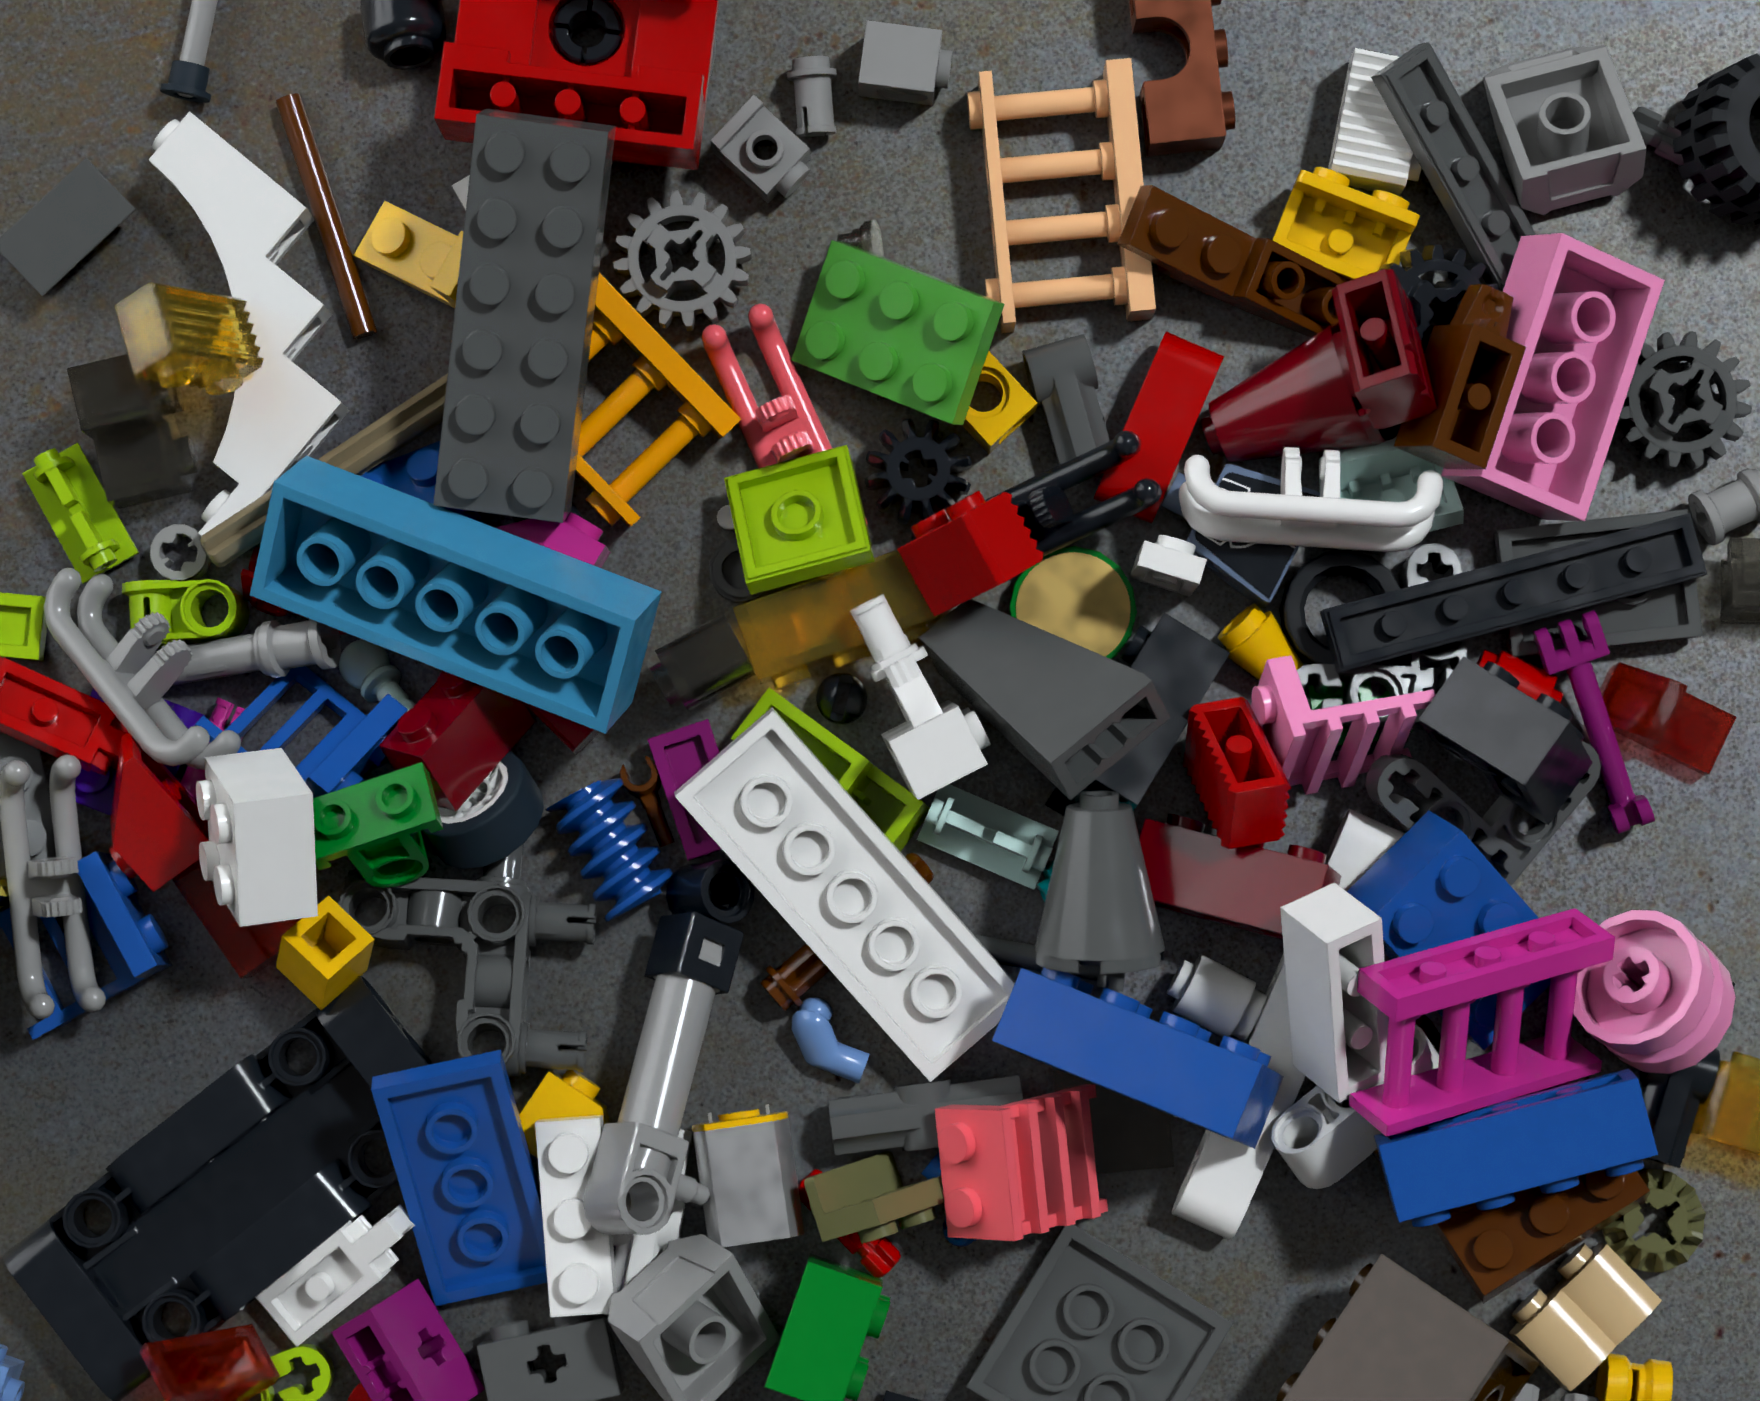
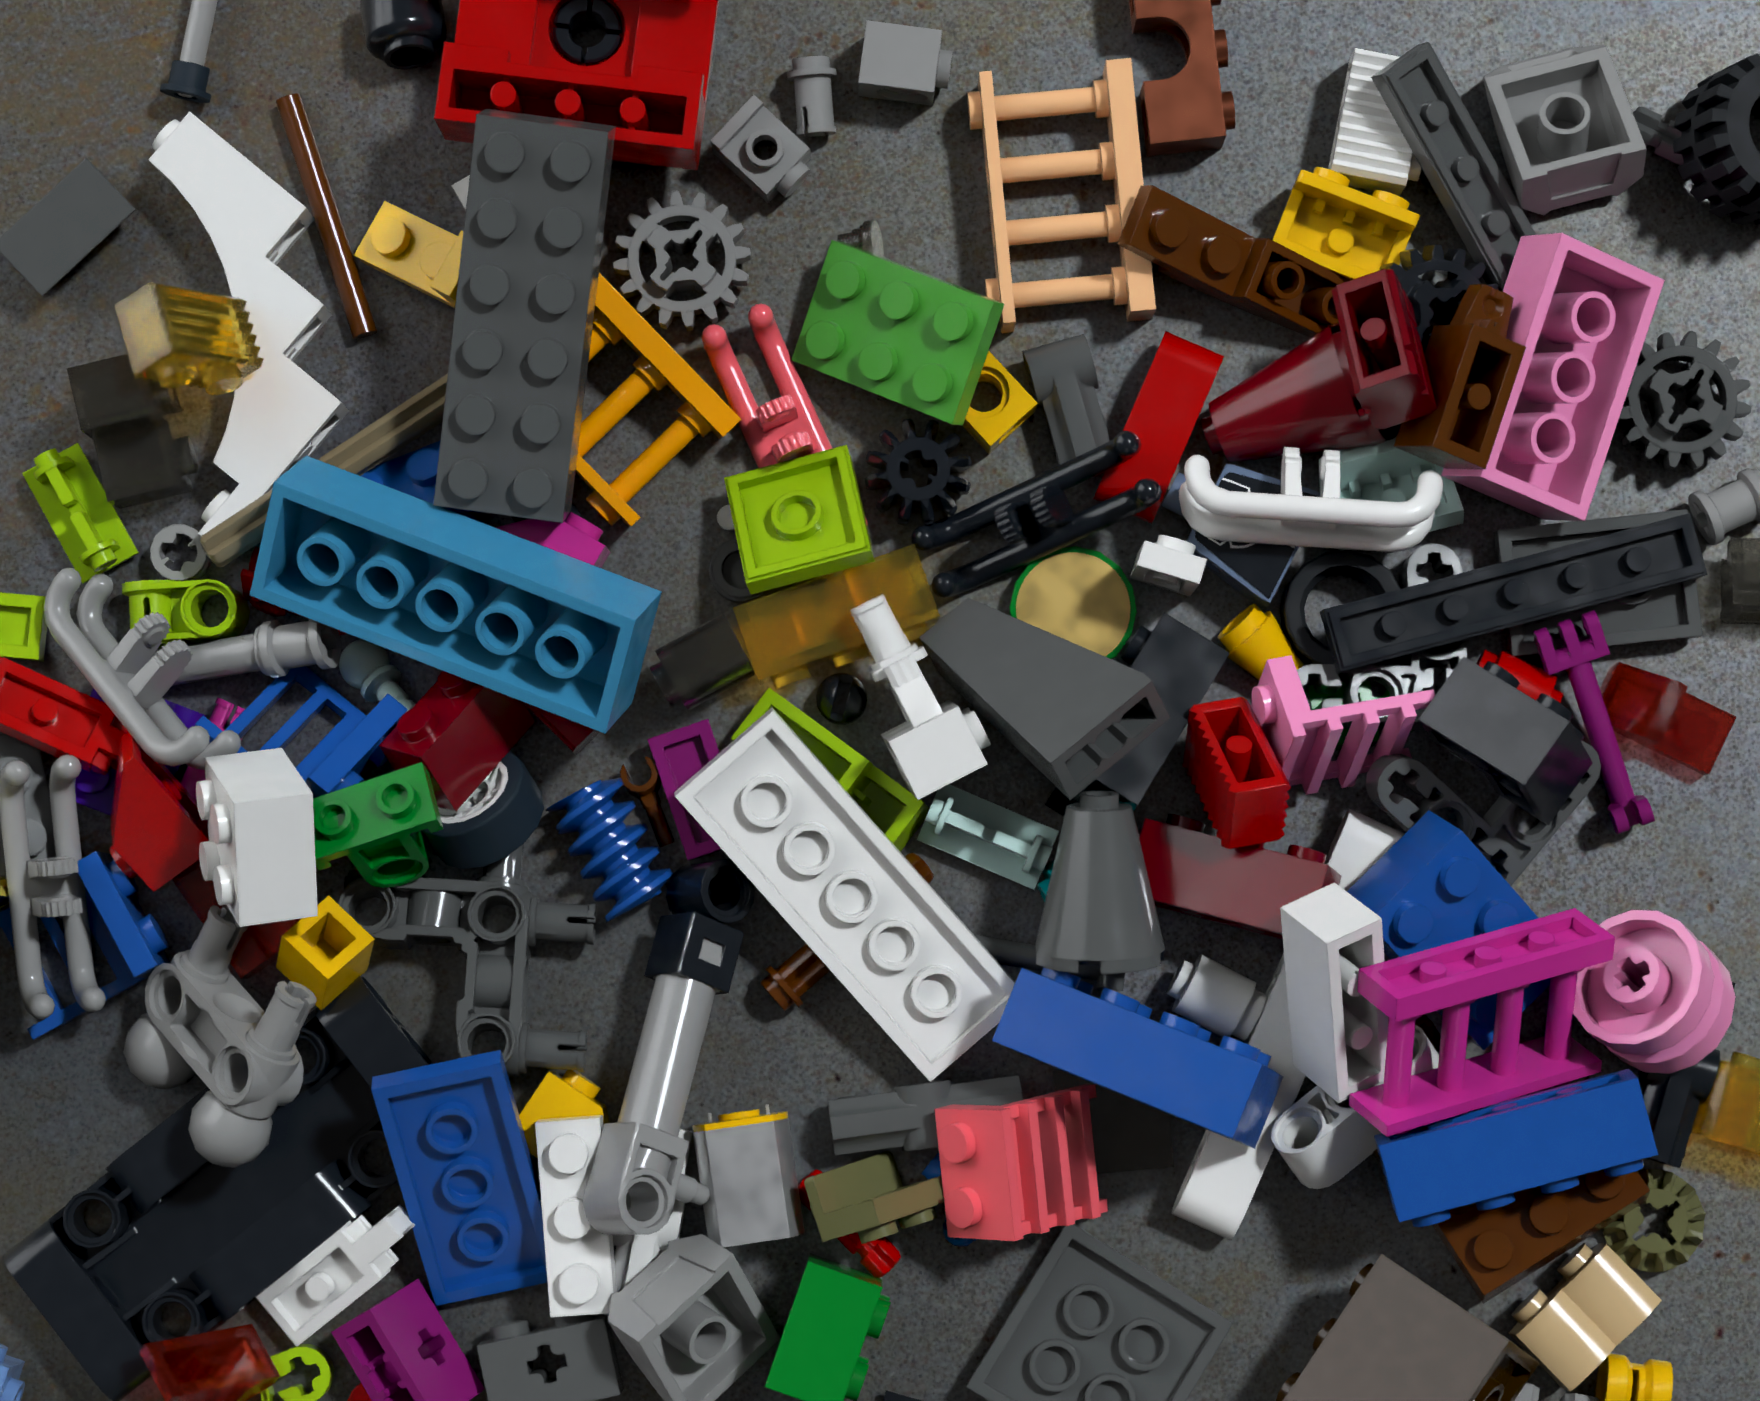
medium blue arm [791,997,870,1083] -> none
red brick [897,490,1044,617] -> none
none -> light grey piece [123,906,317,1168]

